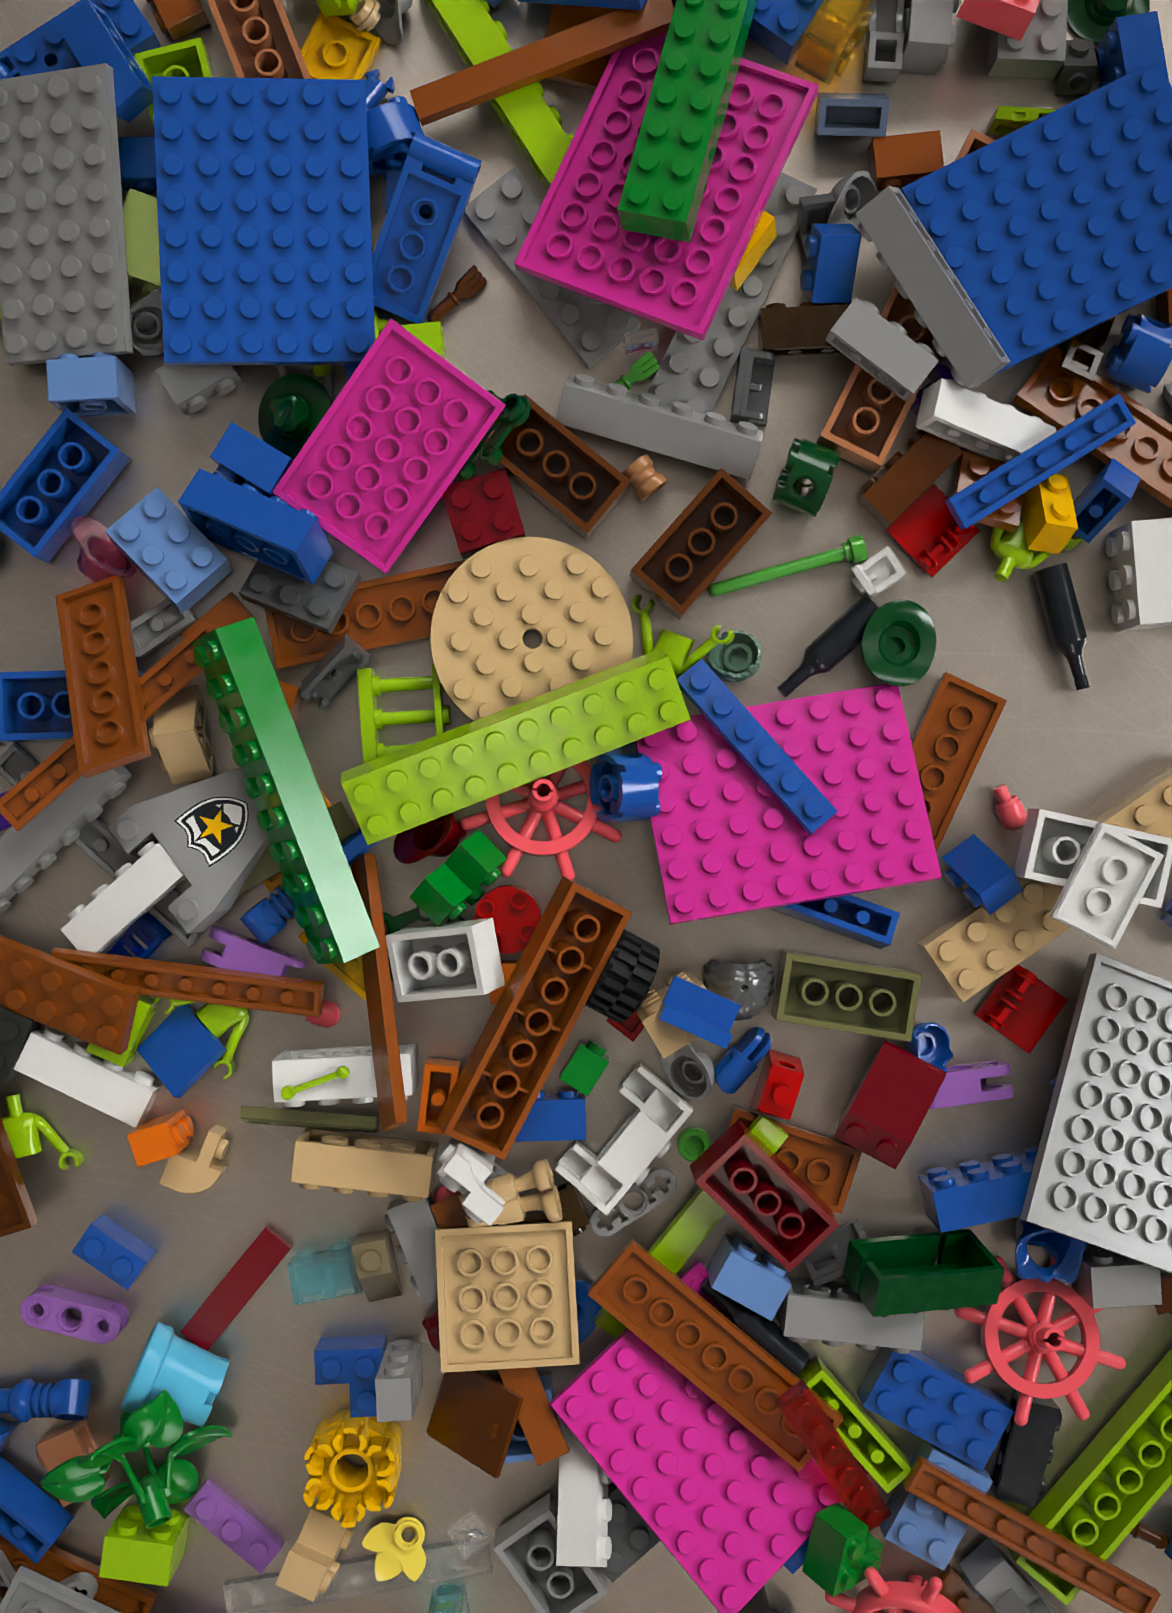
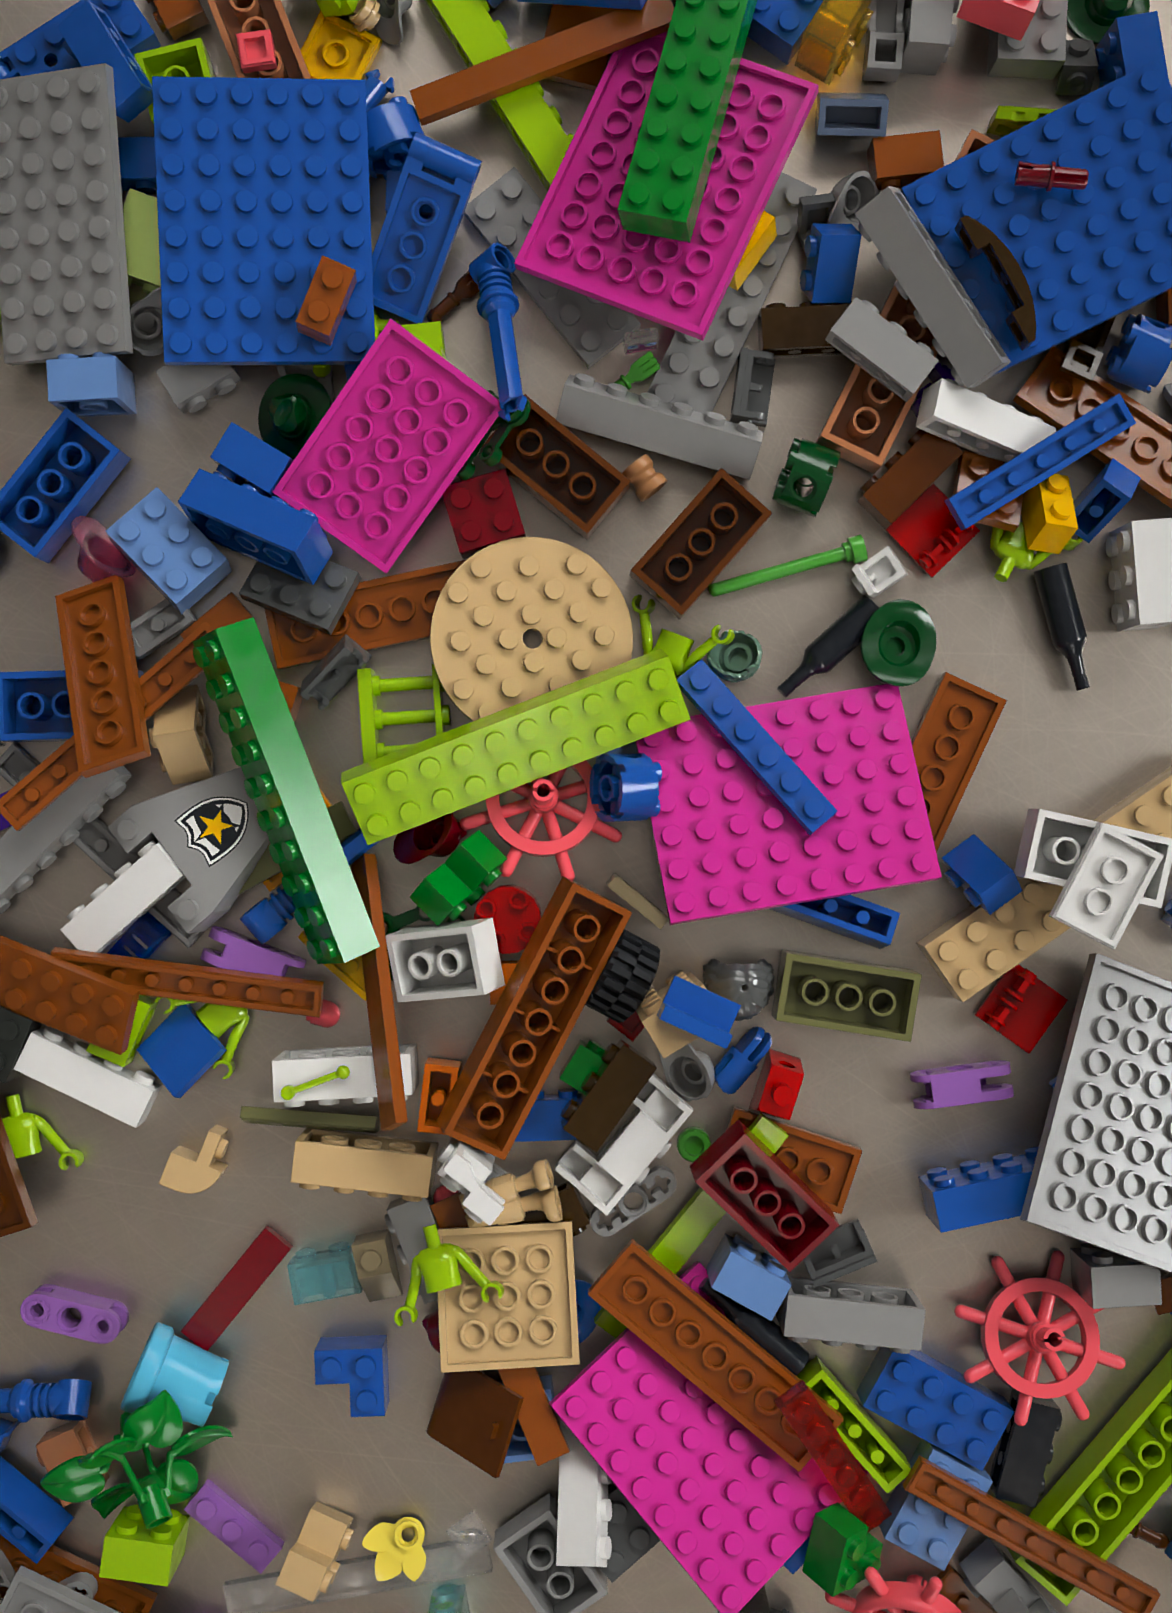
blue brick [72,1214,157,1290] -> none
orange brick [127,1109,195,1168] -> none
yellow piece [303,1406,402,1528] -> none
light grey brick [375,1339,423,1422] -> none
dark red slope [834,1040,947,1169] -> none
dark green piece [843,1229,1005,1317] -> none
blue hair [904,1022,954,1072] -> none
coral cylinder [993,784,1027,830] -> none
blue piece [1015,1216,1088,1283] -> none
none -> coral tile [236,29,277,73]
none -> dark orange brick [296,255,357,346]
none -> lime piece [394,1224,504,1326]
none -> blue piece [469,243,527,422]
none -> dark brown brick [560,1039,657,1153]
none -> dark tan tile [606,874,668,930]
none -> dark brown slope [954,215,1036,351]
none -> dark red axle [1014,161,1089,192]

